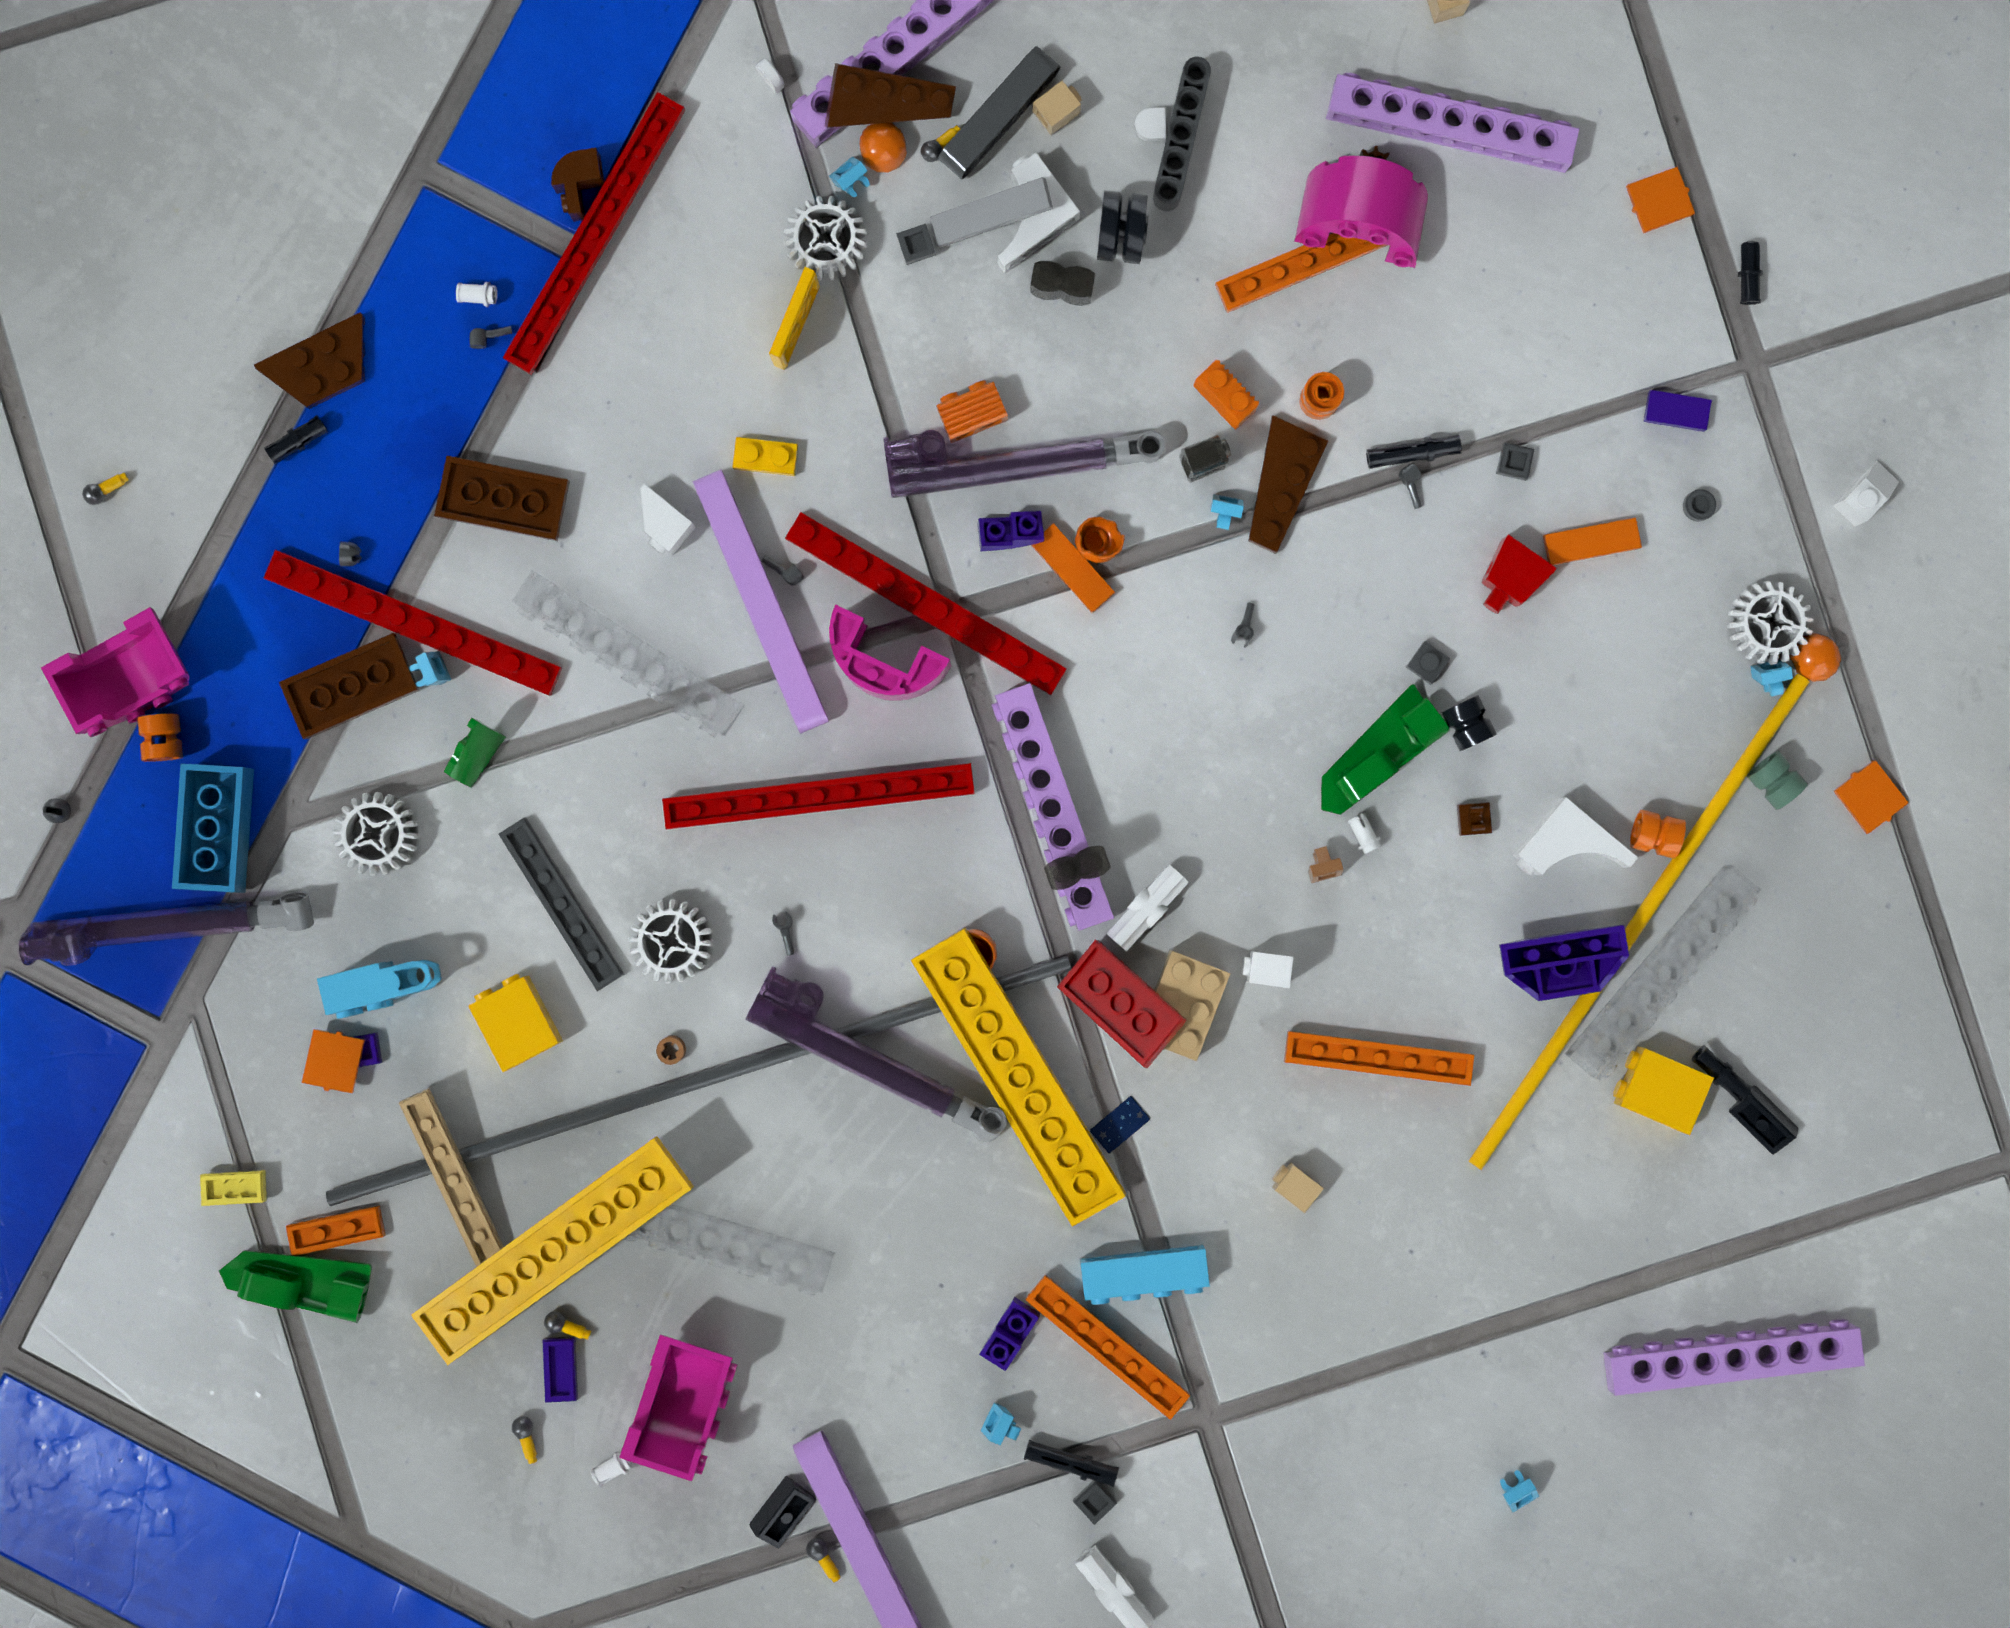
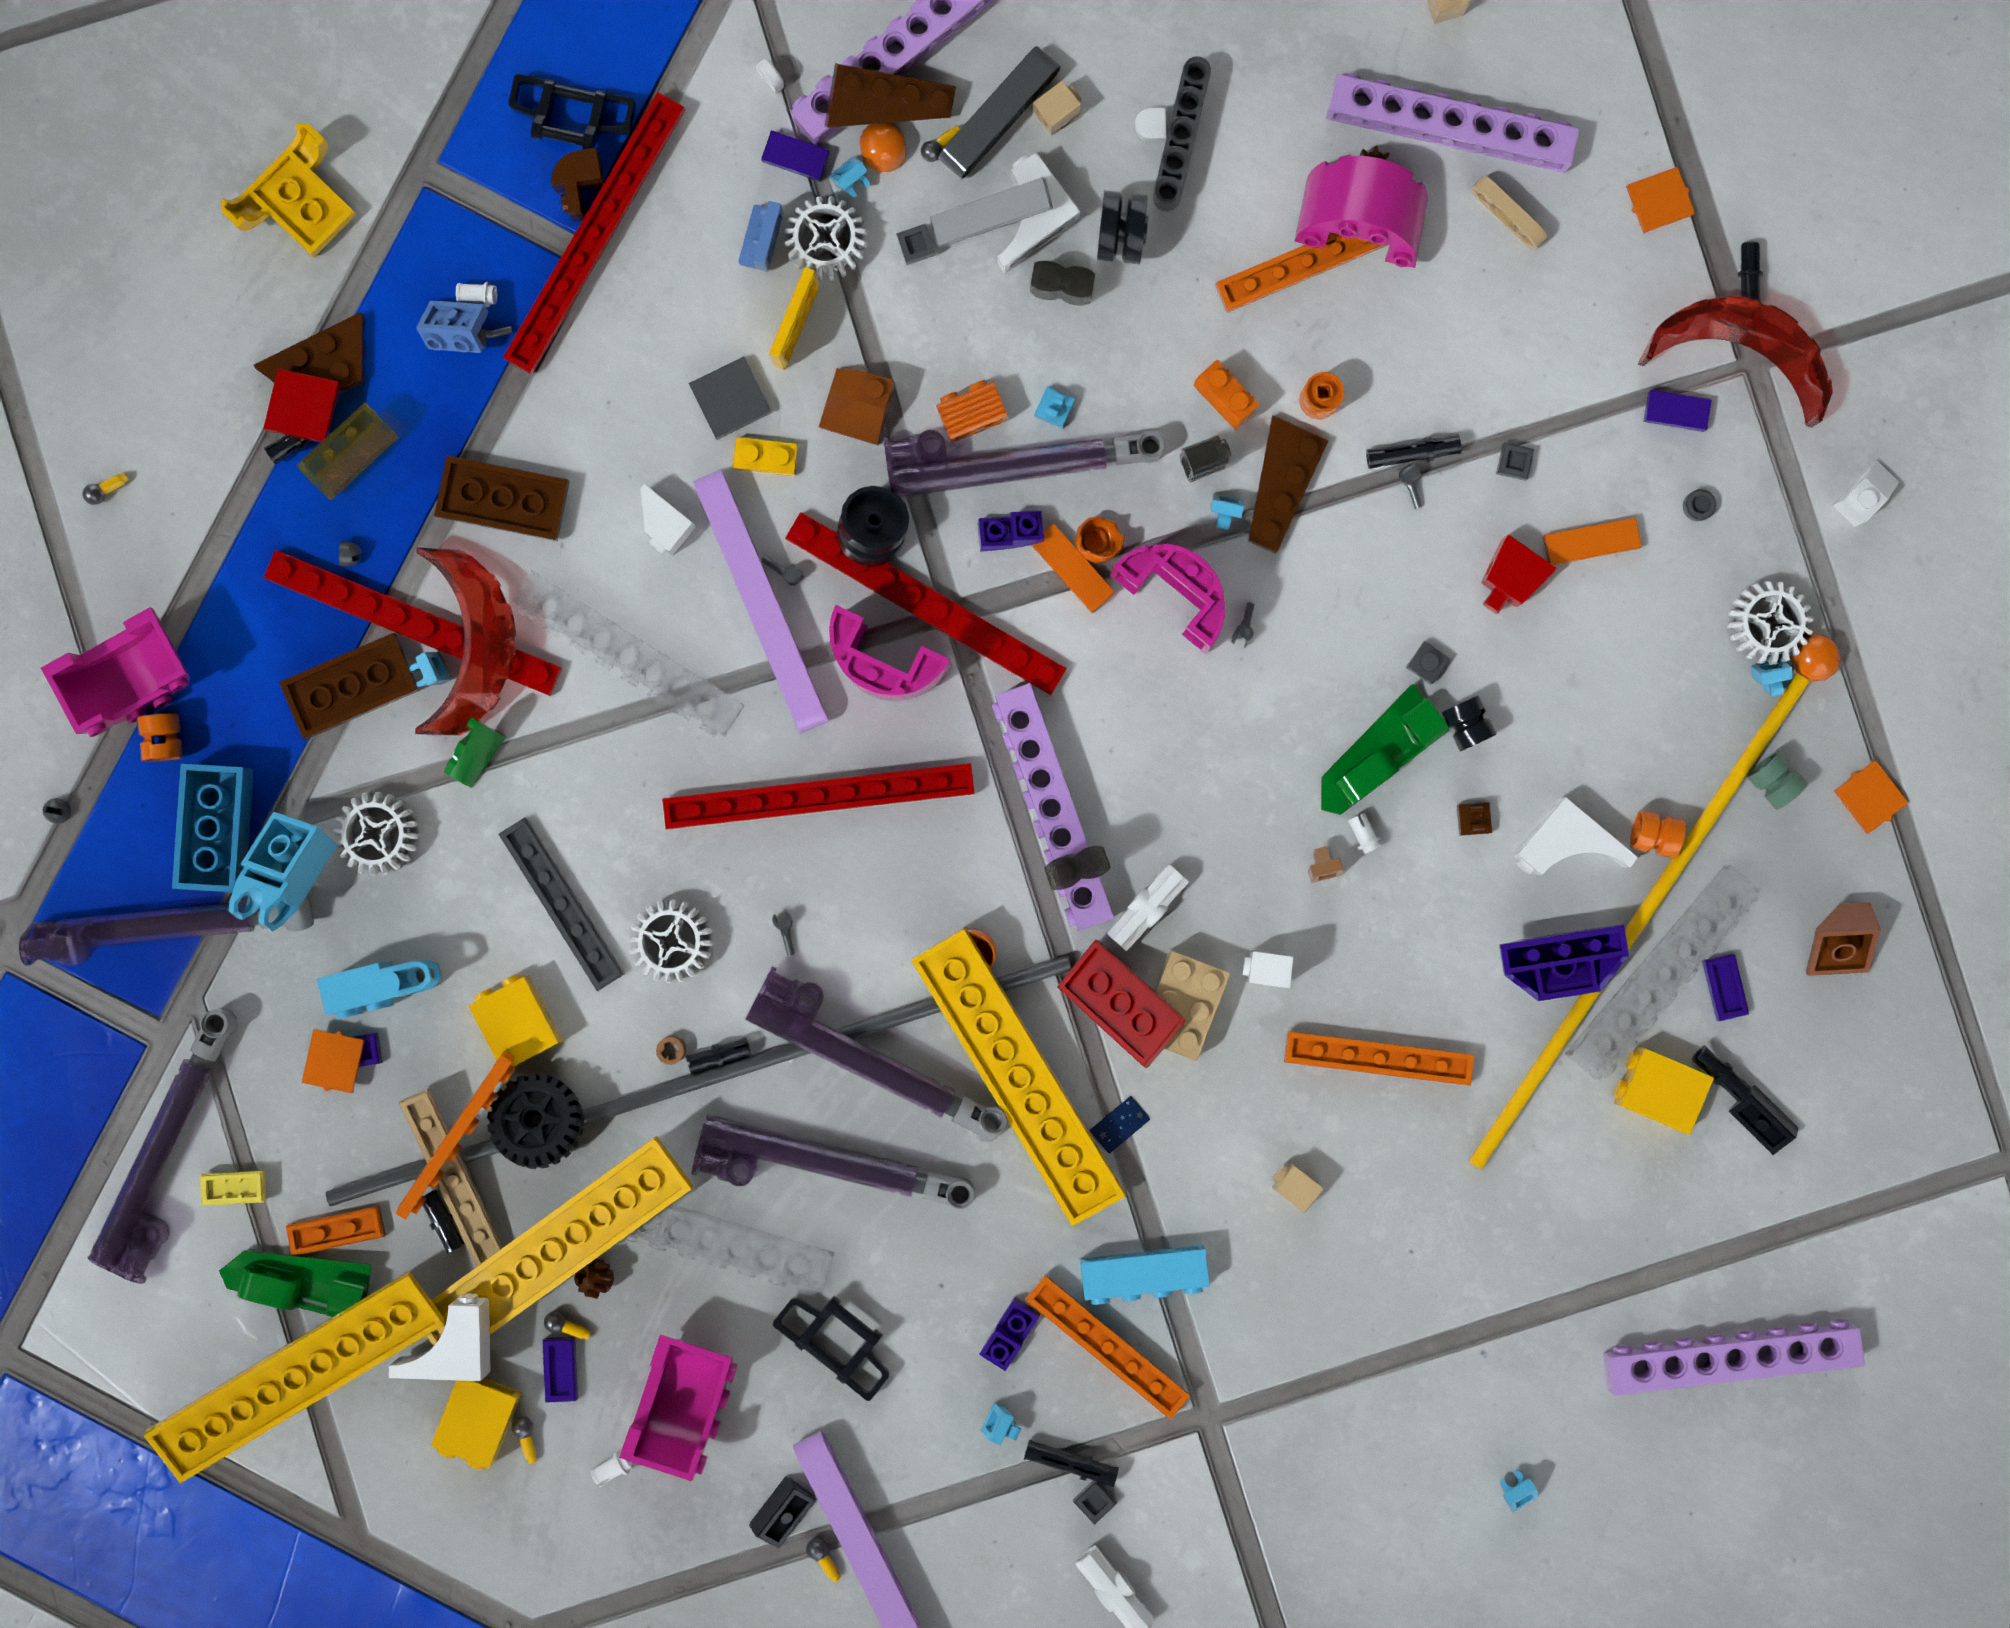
none -> clear purple piece [88,1009,237,1284]
none -> yellow plate [143,1271,445,1484]
none -> yellow piece [221,123,356,258]
none -> medium azure brick [228,812,338,932]
none -> red tile [263,369,341,444]
none -> clear yellow brick [297,403,399,500]
none -> white arch [389,1293,491,1381]
none -> orange plate [395,1051,515,1220]
none -> clear red windscreen [415,547,516,736]
none -> medium blue bracket [416,301,489,353]
none -> black pin [423,1190,465,1254]
none -> yellow brick [430,1378,522,1470]
none -> black wheel [487,1073,584,1169]
none -> black bar [508,74,636,149]
none -> reddish brown gear [574,1258,614,1299]
none -> black pin [686,1037,752,1075]
none -> dark grey tile [688,356,772,440]
none -> clear purple piece [691,1114,974,1209]
none -> medium blue bracket [738,201,784,272]
none -> dark purple tile [761,130,830,182]
none -> black bar [773,1296,889,1401]
none -> dark orange slope [819,368,896,446]
none -> black wheel [836,486,909,567]
none -> medium azure tile [1034,386,1075,429]
none -> dark pink cylinder [1110,544,1225,654]
none -> tan beam [1471,176,1547,250]
none -> clear red windscreen [1638,296,1833,428]
none -> dark purple tile [1702,954,1749,1021]
none -> dark orange slope [1806,902,1881,976]

